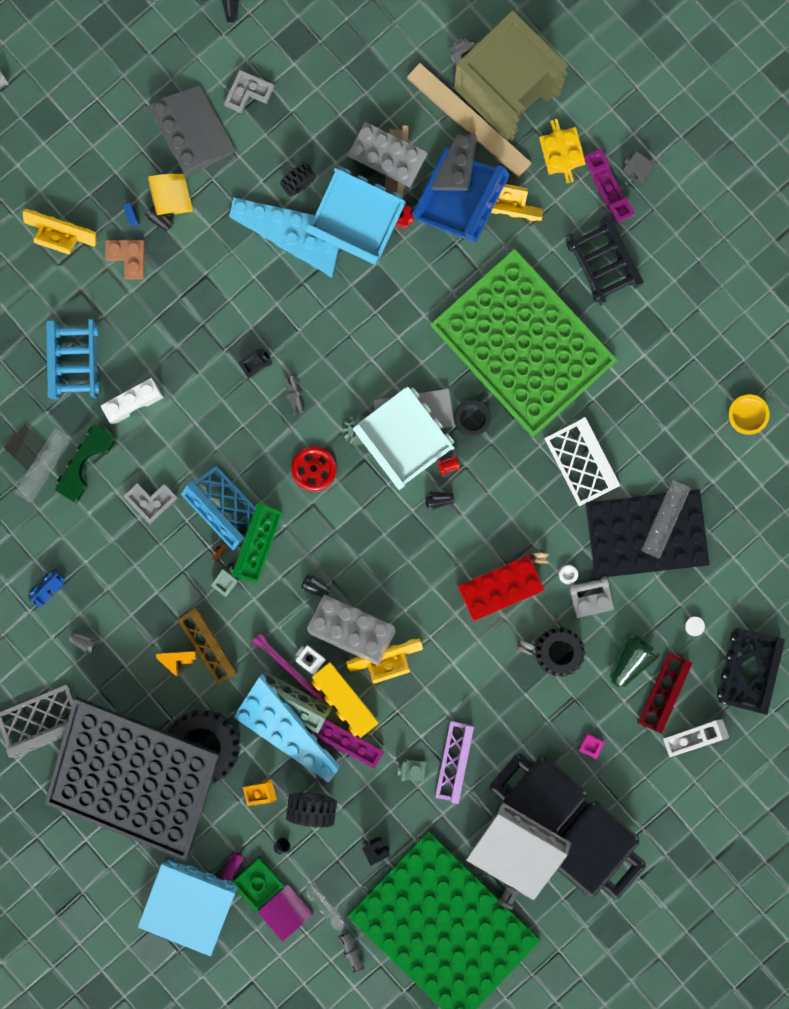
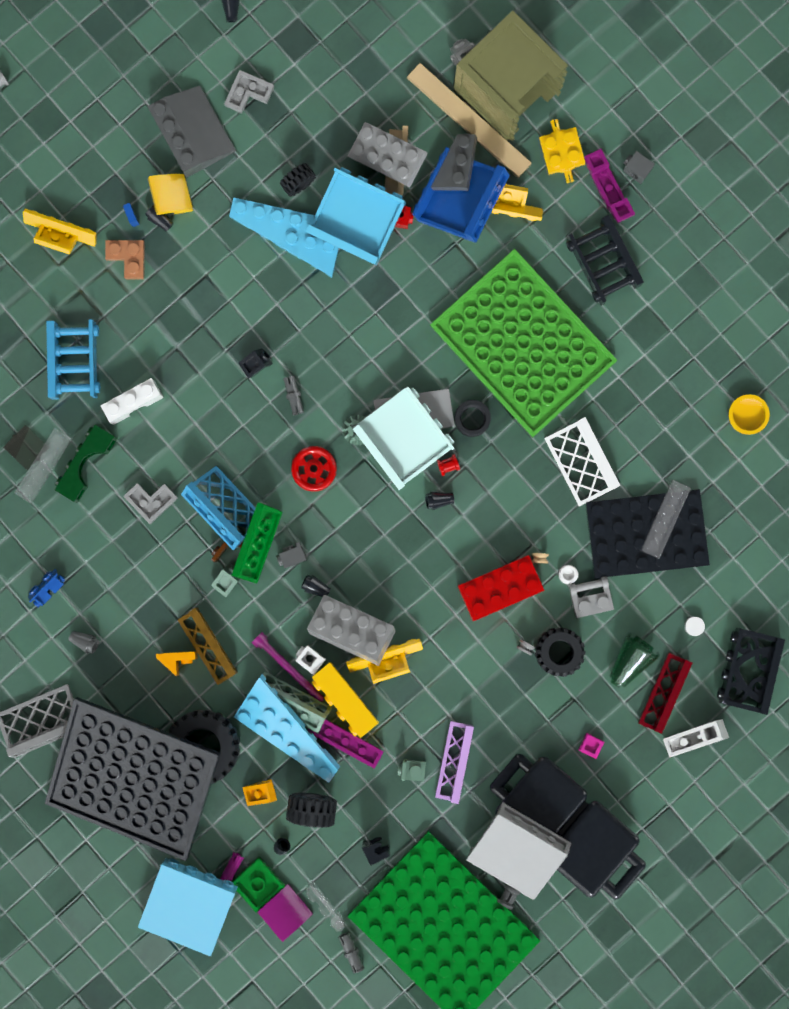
none -> dark grey brick [276,542,307,569]

